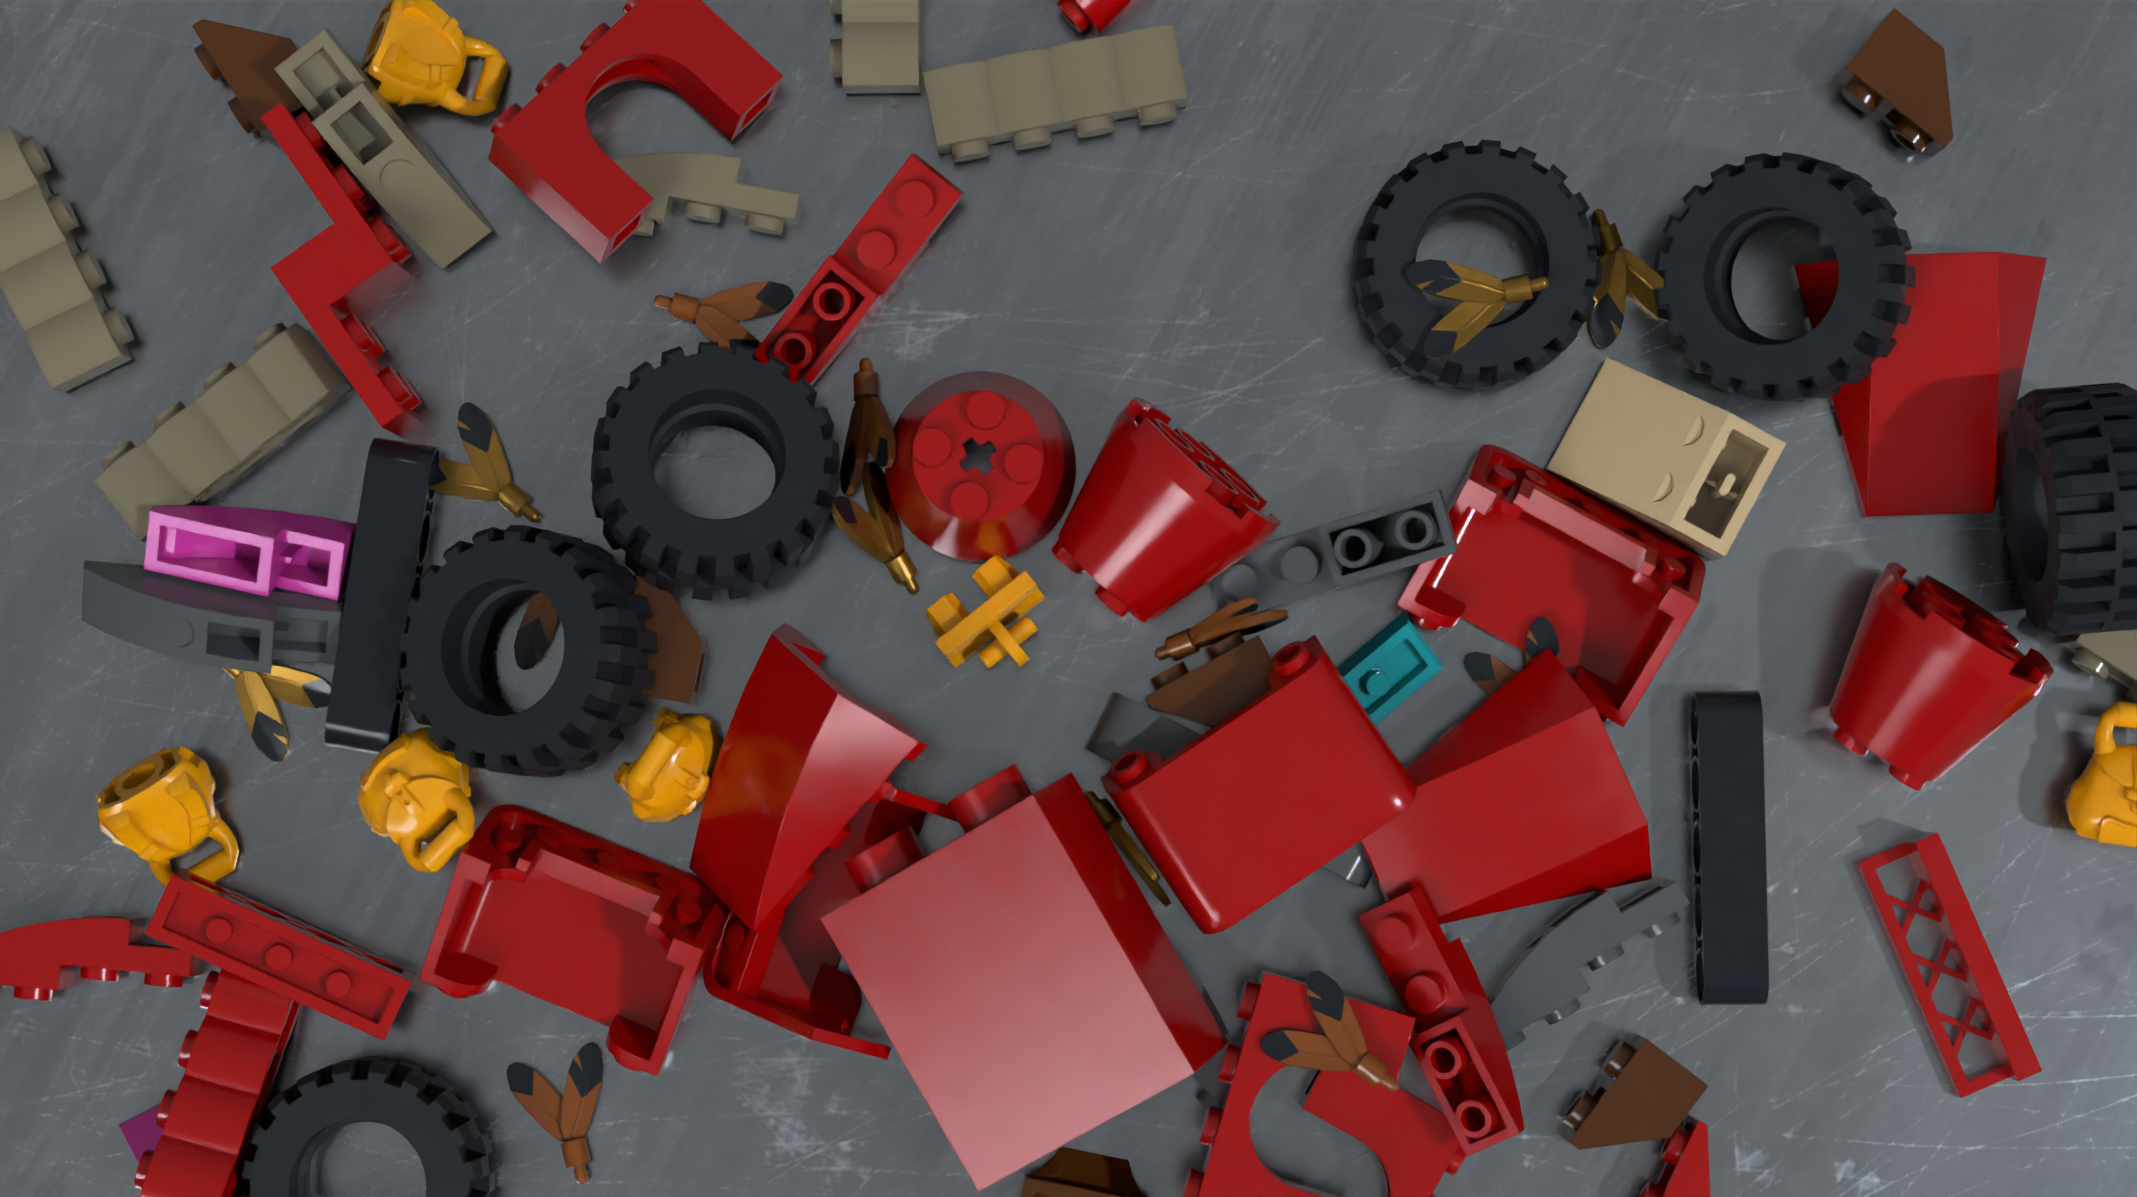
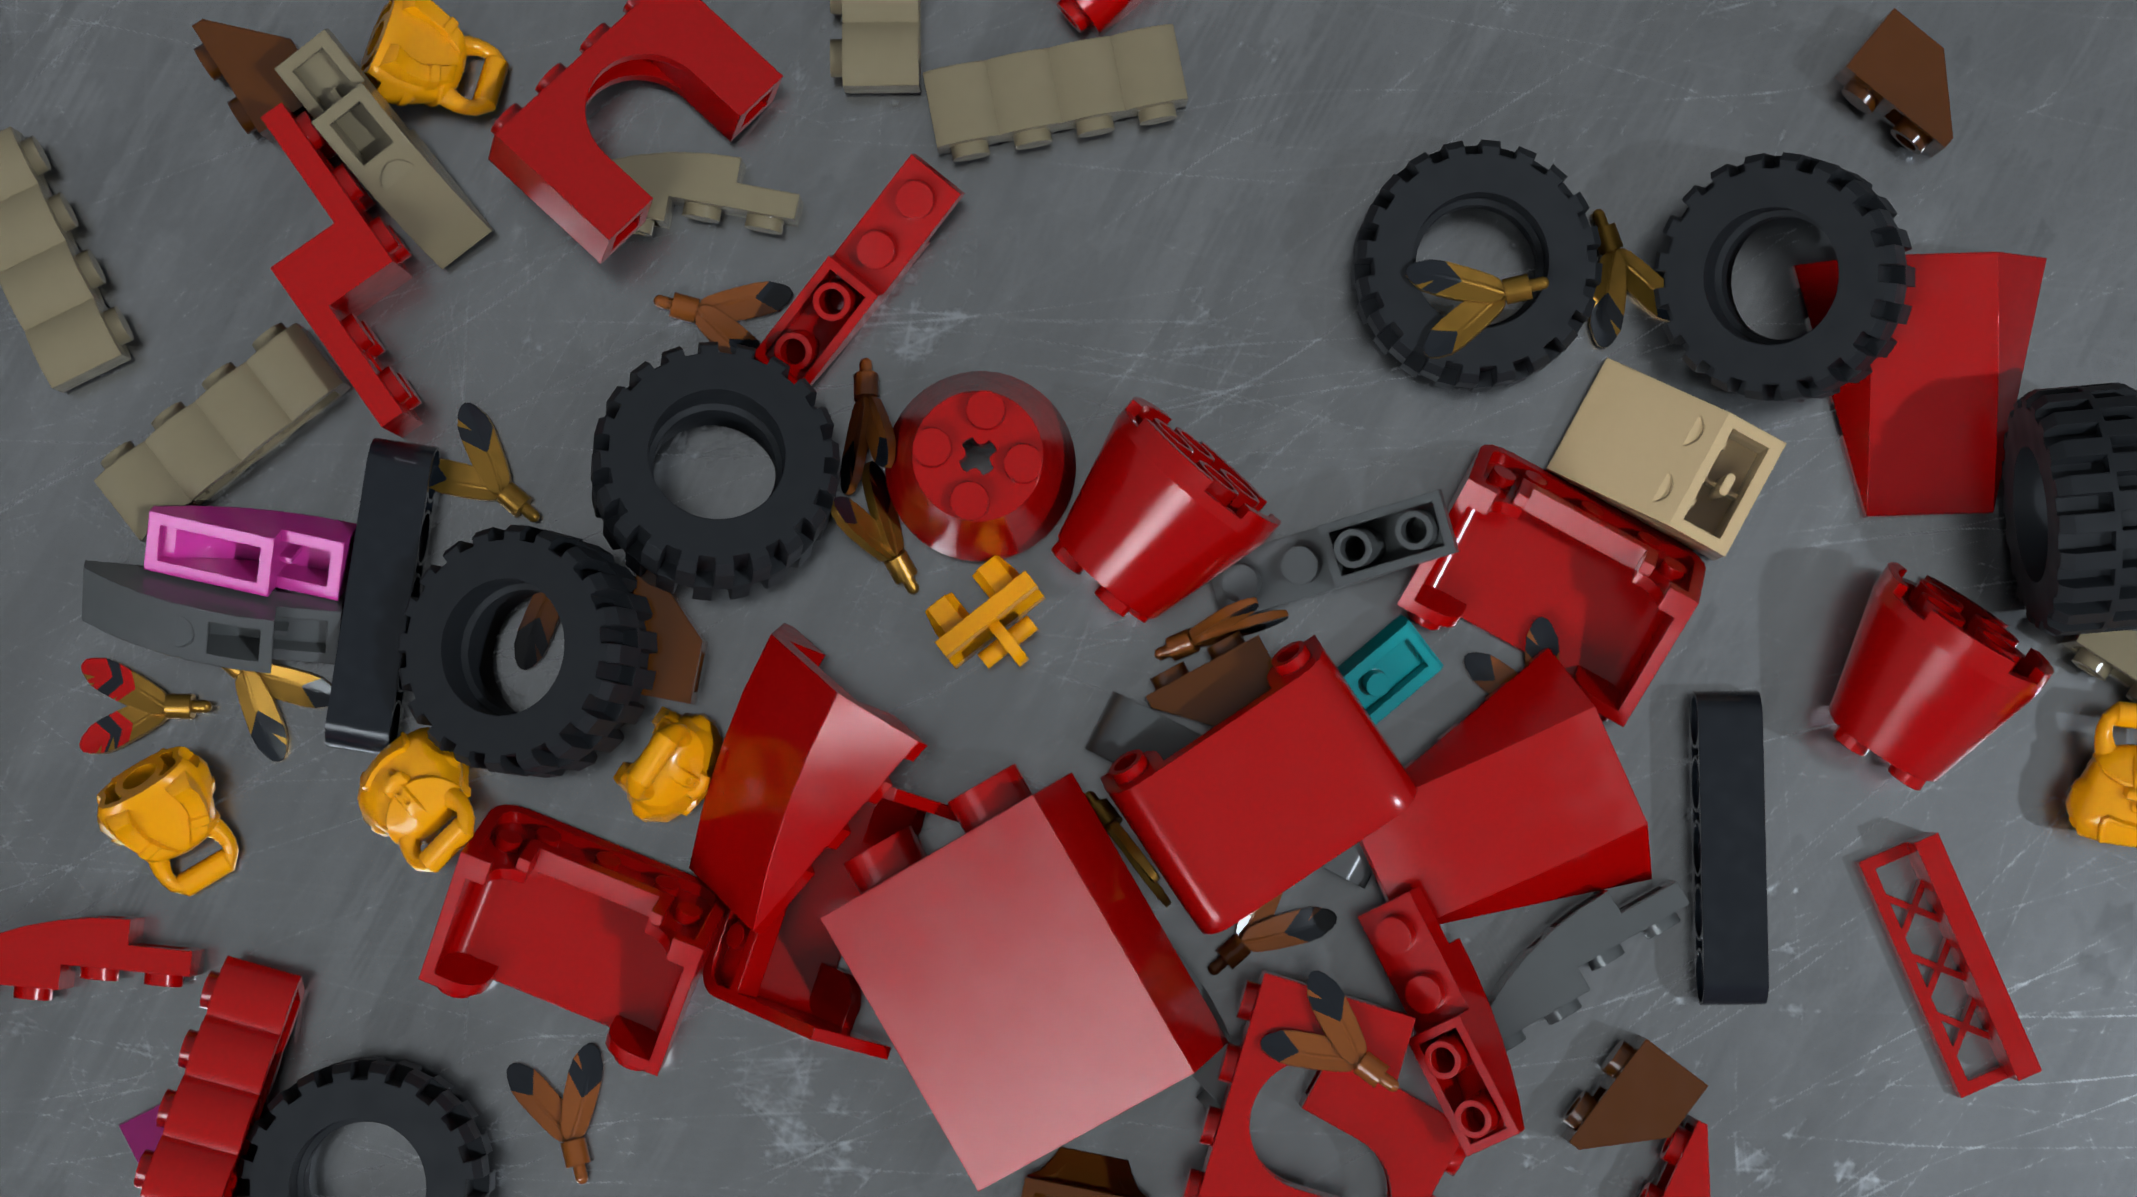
red fence [145,868,417,1041] -> none
none -> piece [79,658,212,754]
none -> dark orange piece [1208,893,1337,975]

